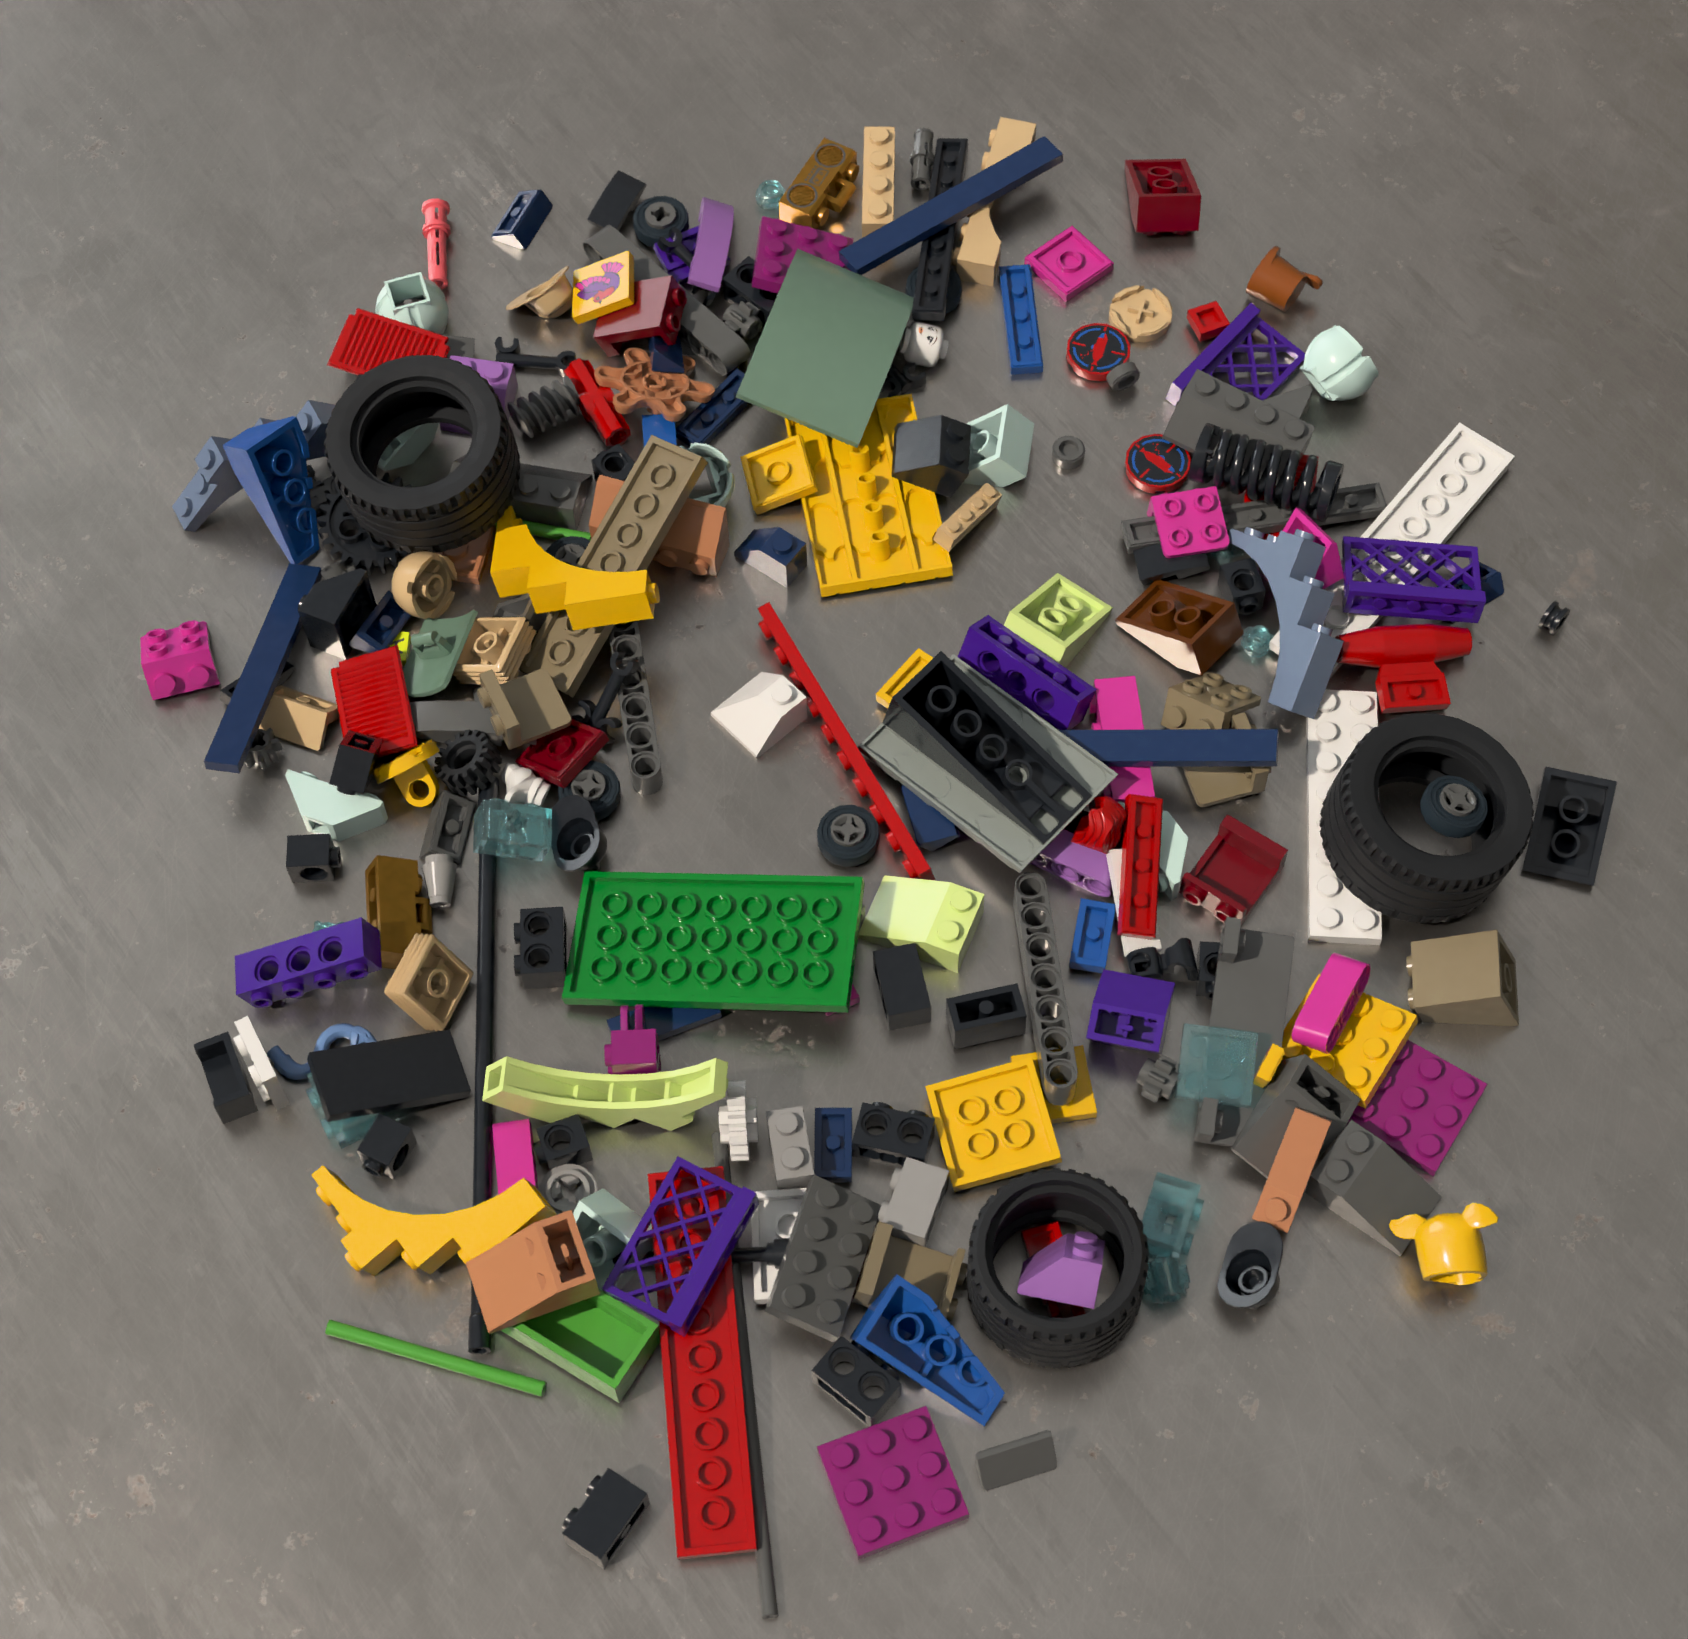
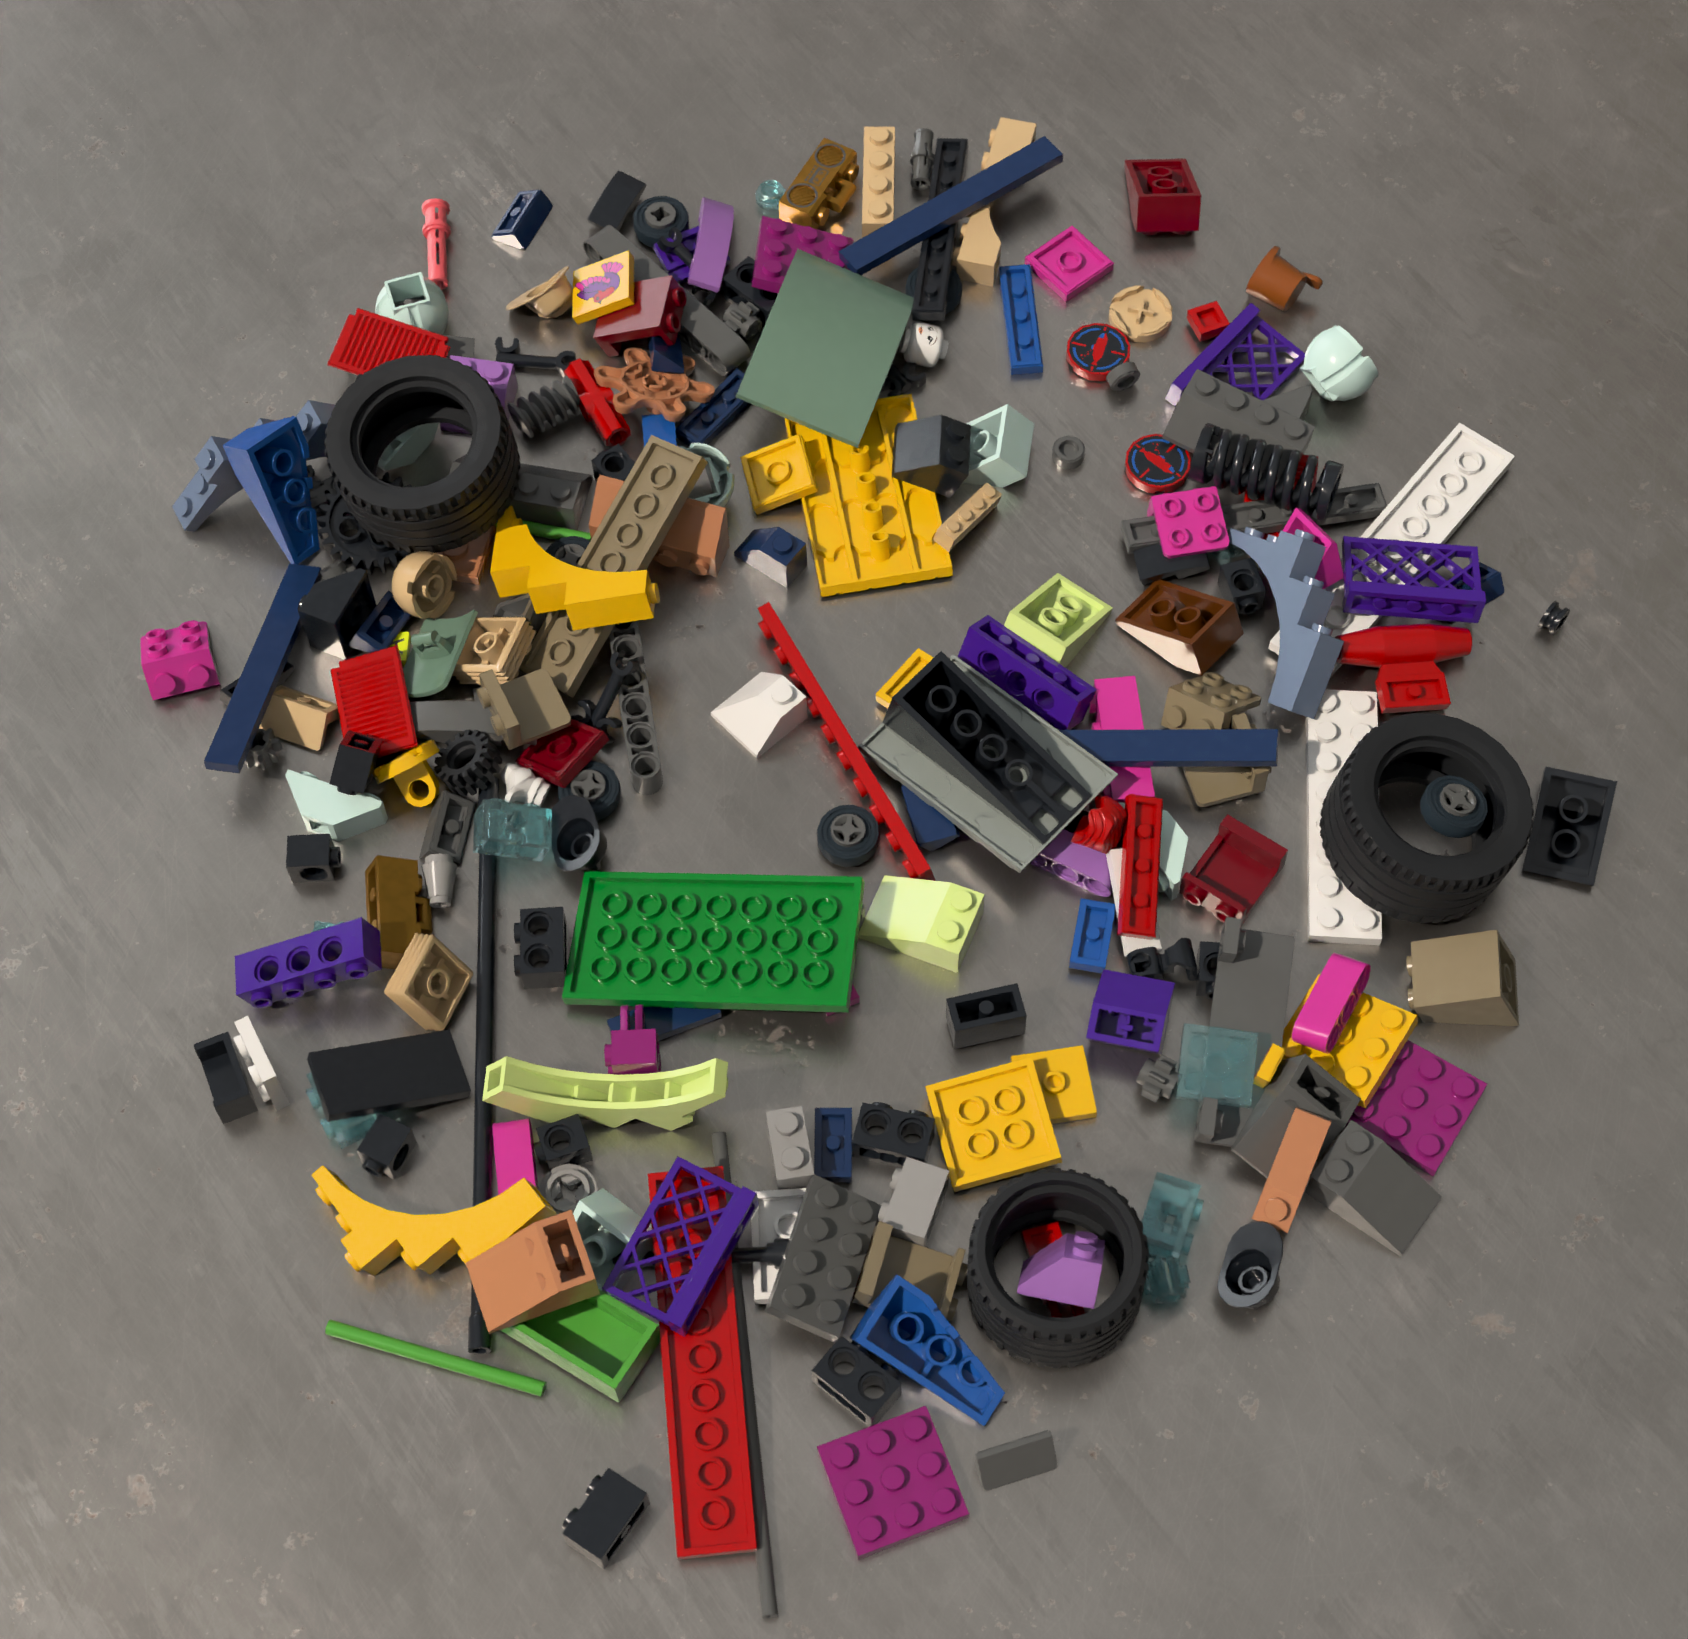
medium blue animal [267,1023,377,1080] -> none
white gear [718,1080,758,1162] -> none
black panel [873,943,931,1031] -> none
dark grey beam [1013,872,1078,1106] -> none
clear light blue plate [1241,625,1274,657] -> none
yellow piece [1389,1203,1499,1285] -> none

